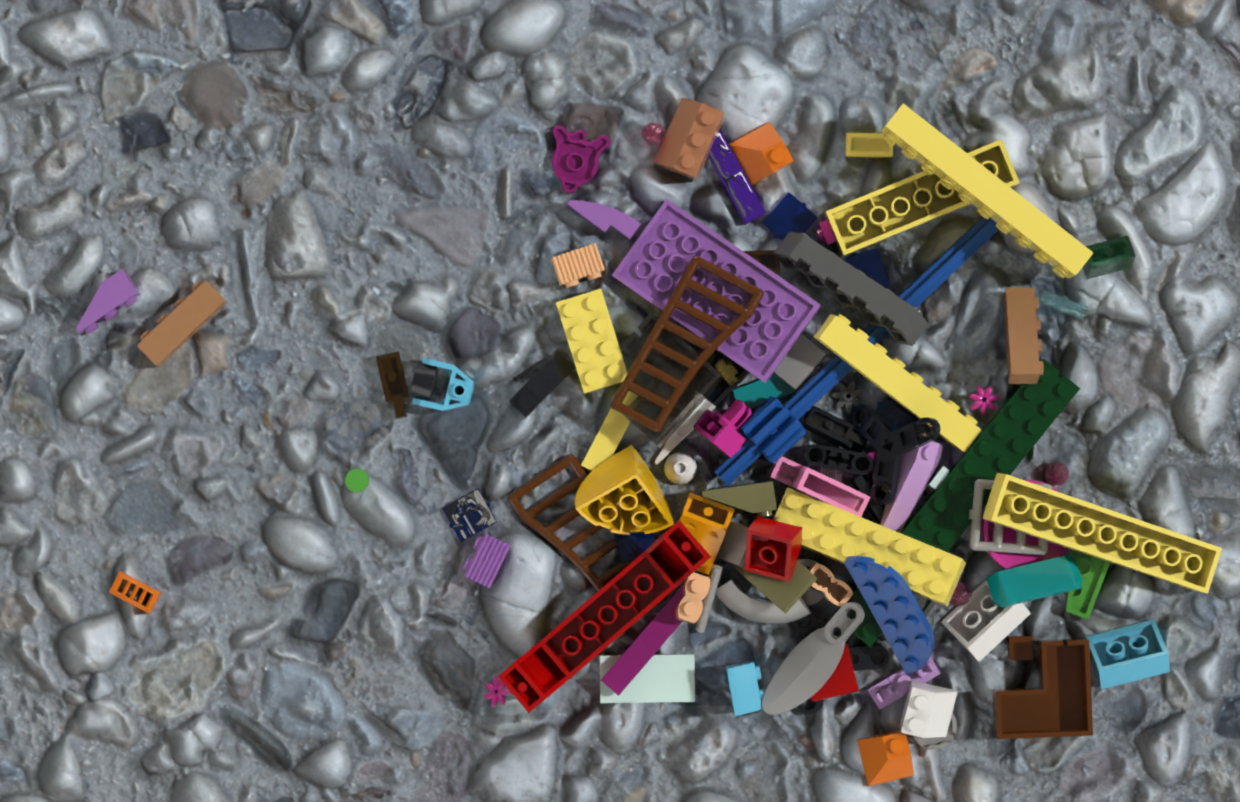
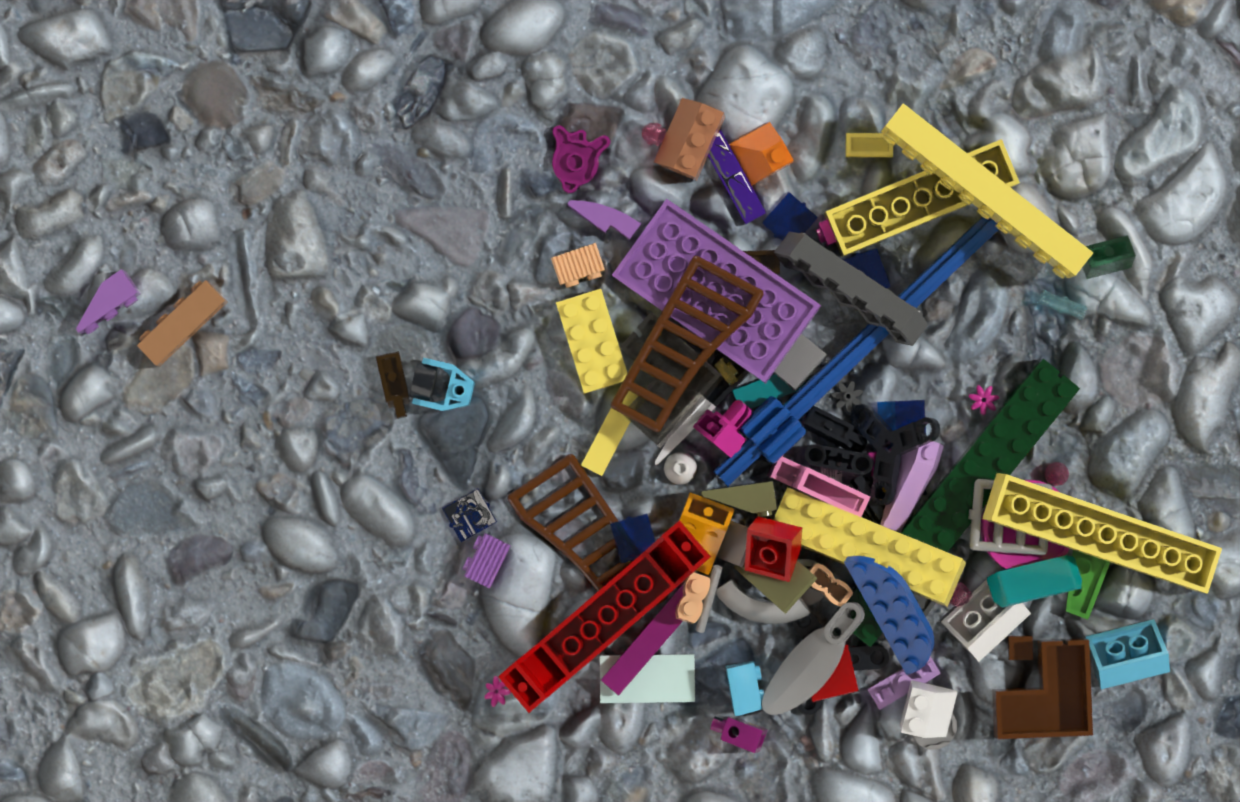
orange slope [109,571,162,614] -> none
bright green tile [345,469,369,492] -> none
black slope [509,351,576,418] -> none
yellow brick [575,445,674,535] -> none
light yellow brick [814,314,982,453] -> none
orange slope [857,729,914,786] -> none
light aqua tile [927,466,950,491] -> none
medium nougat brick [1003,288,1044,384] -> none
none -> magenta torso [710,716,768,753]

